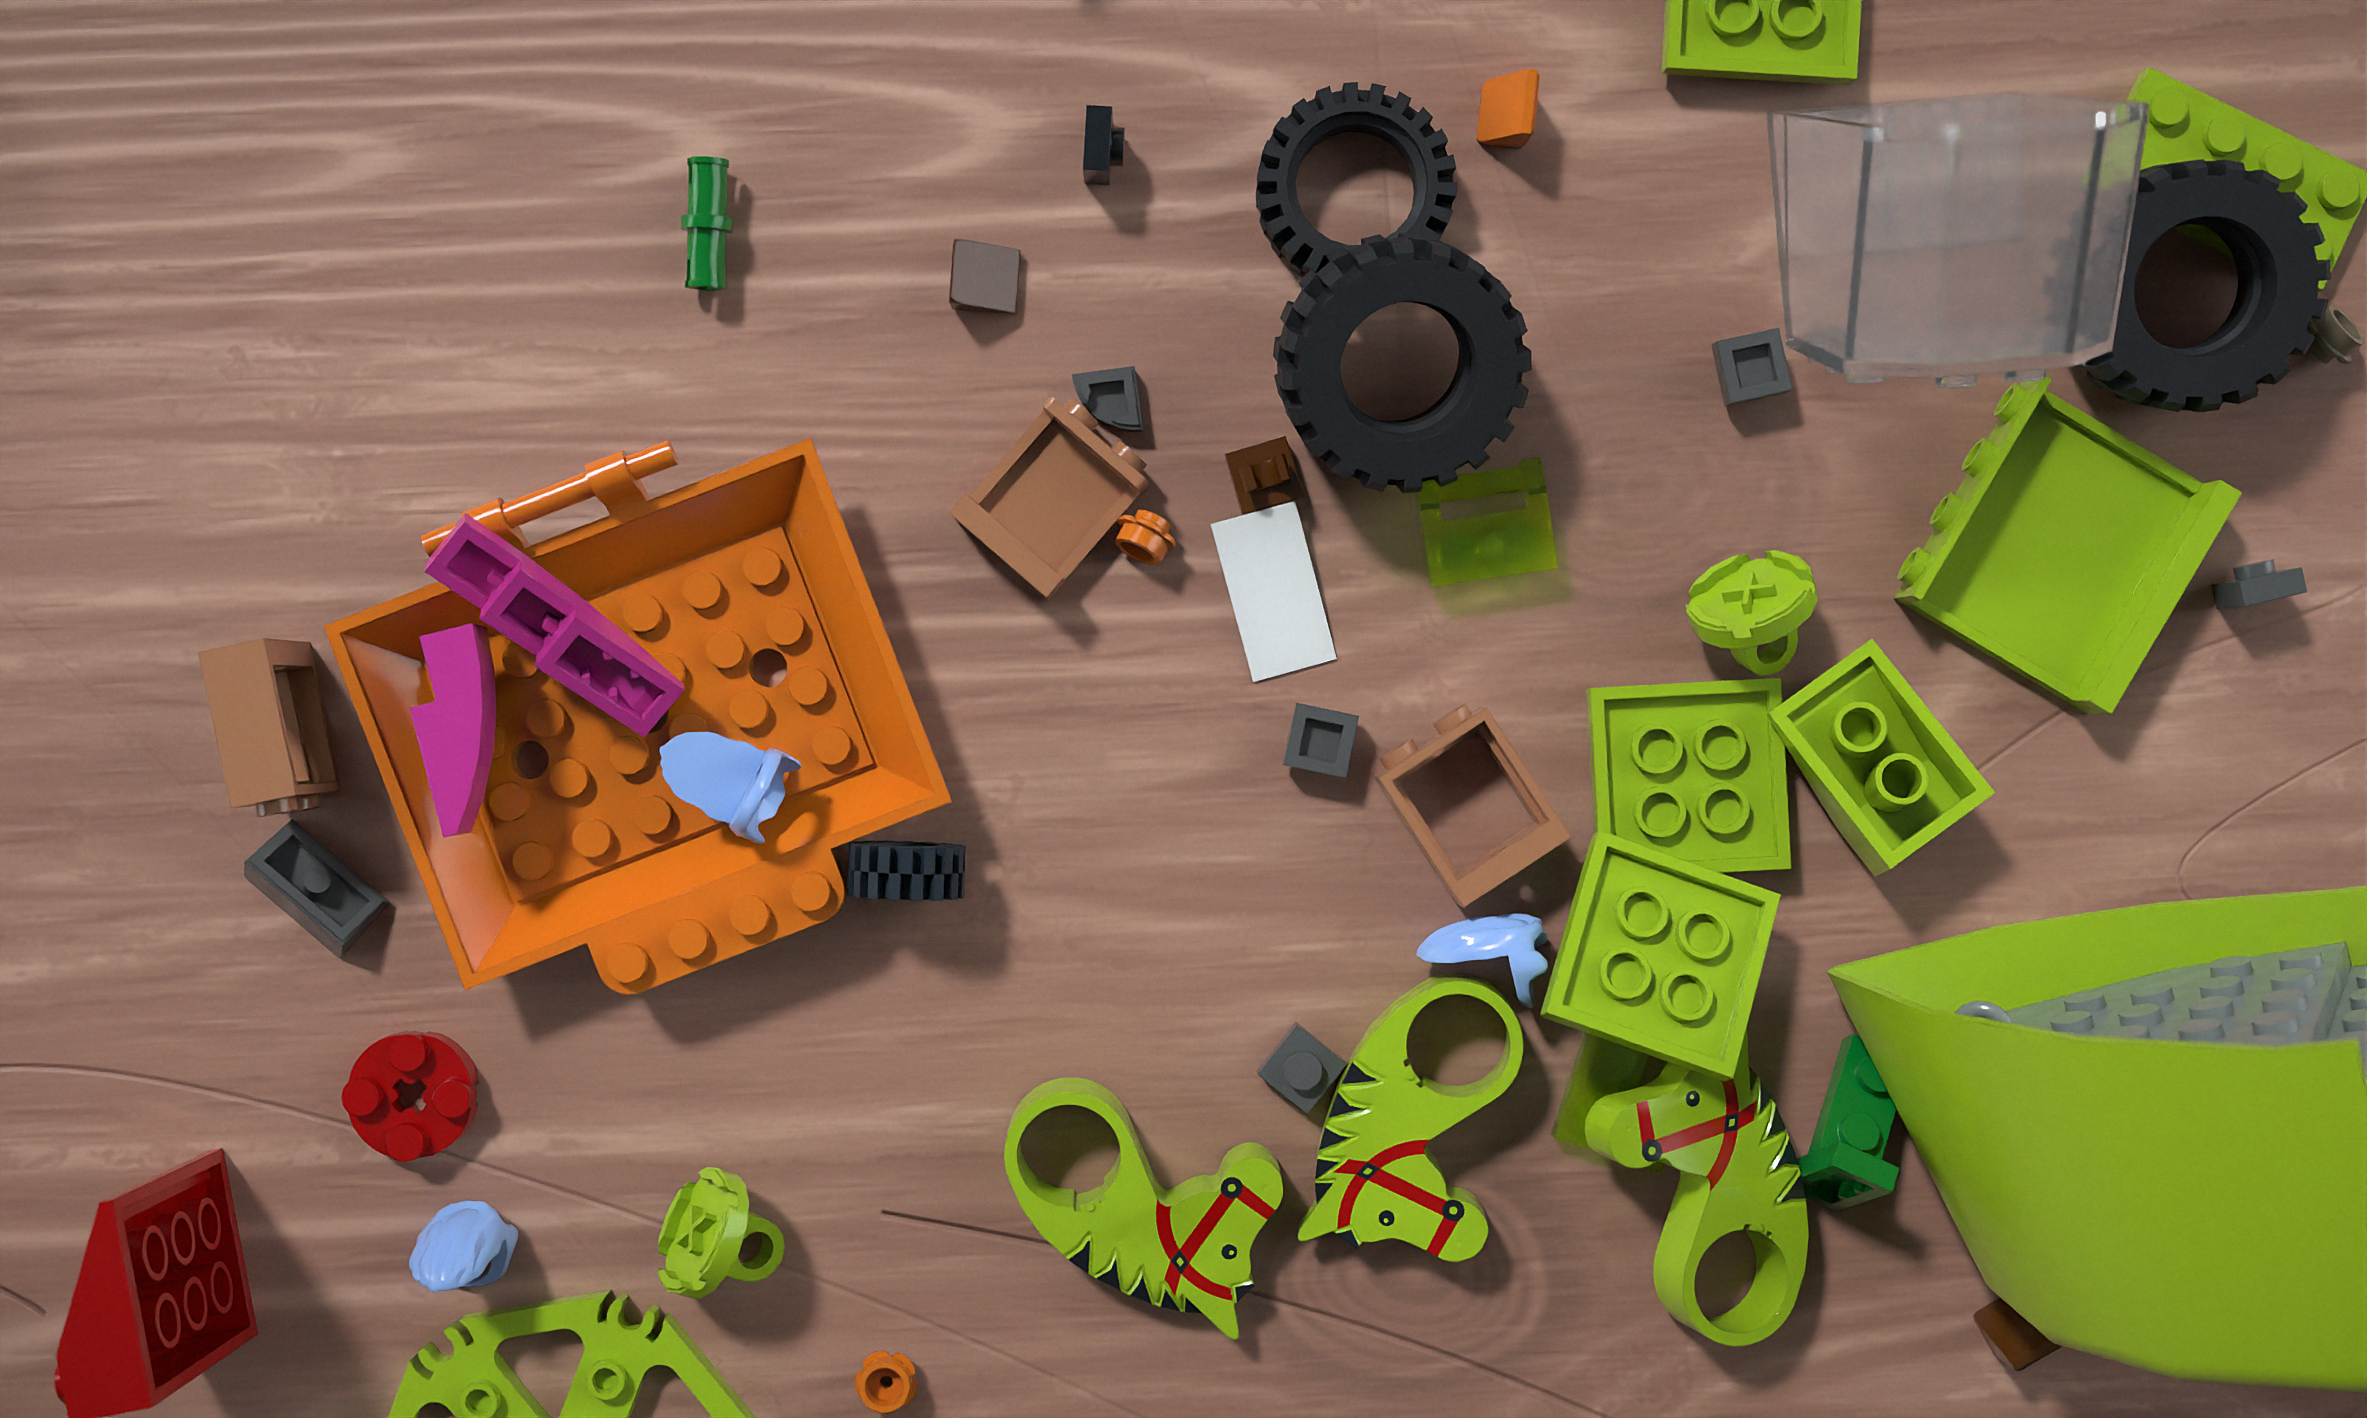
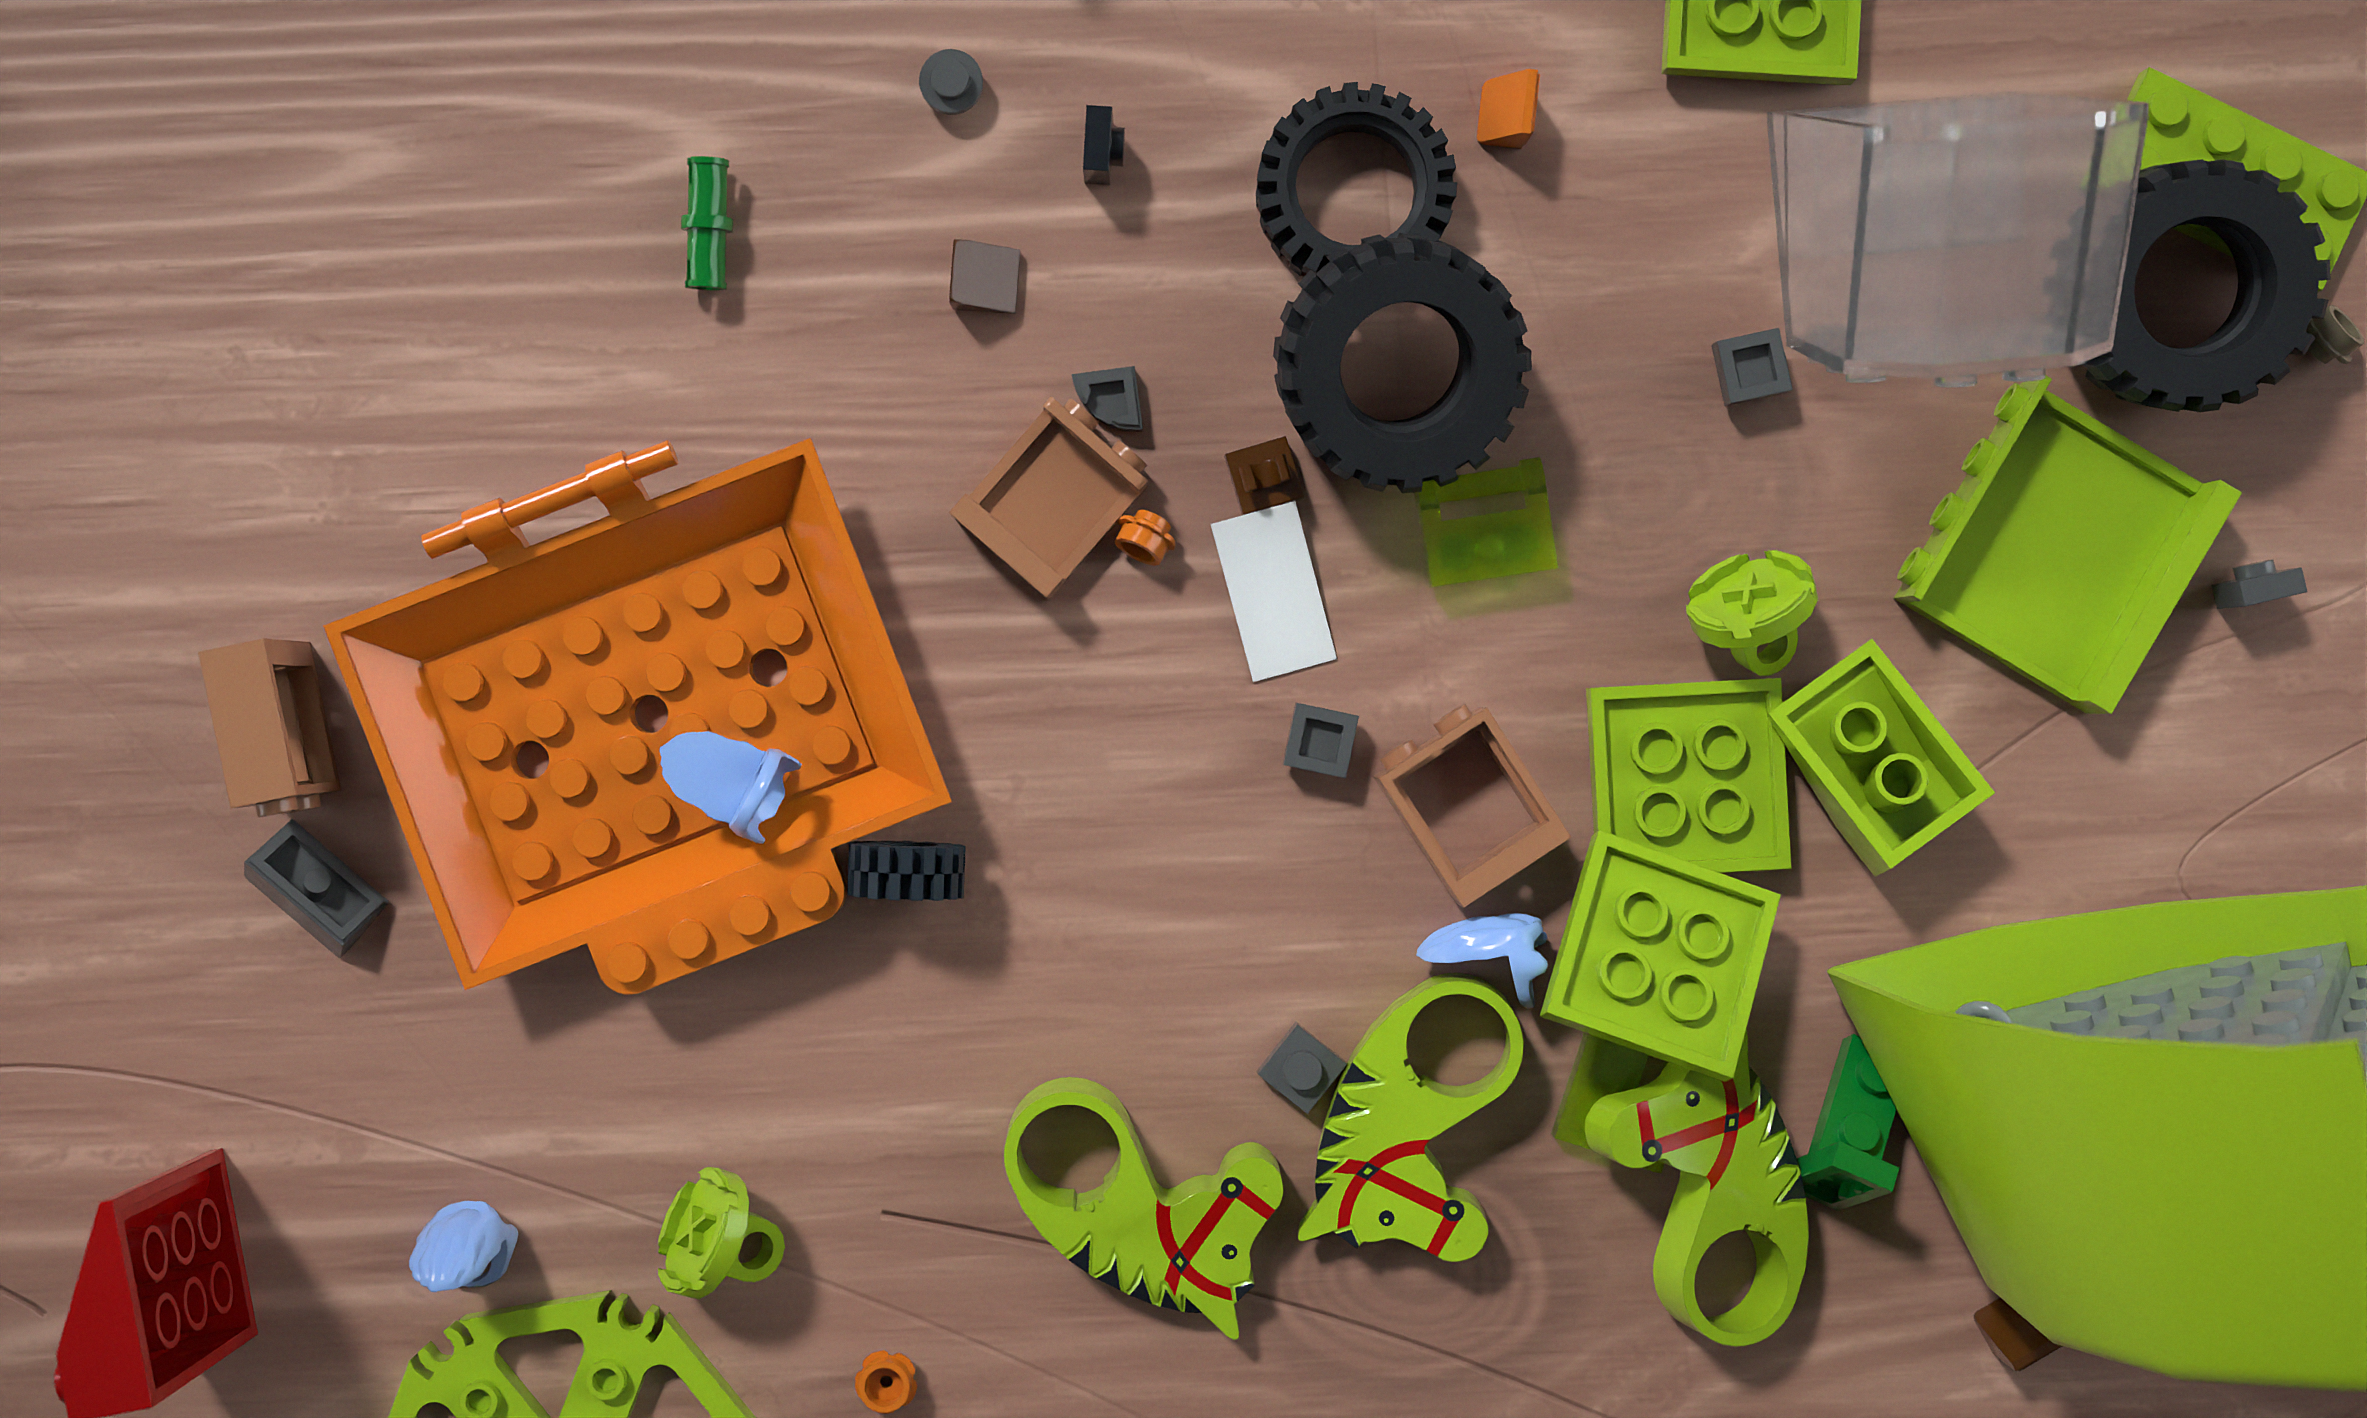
red plate [341,1031,479,1162] -> none
dark pink slope [410,623,497,837] -> none
dark pink slope [424,513,684,737] -> none
none -> dark grey plate [919,49,983,115]

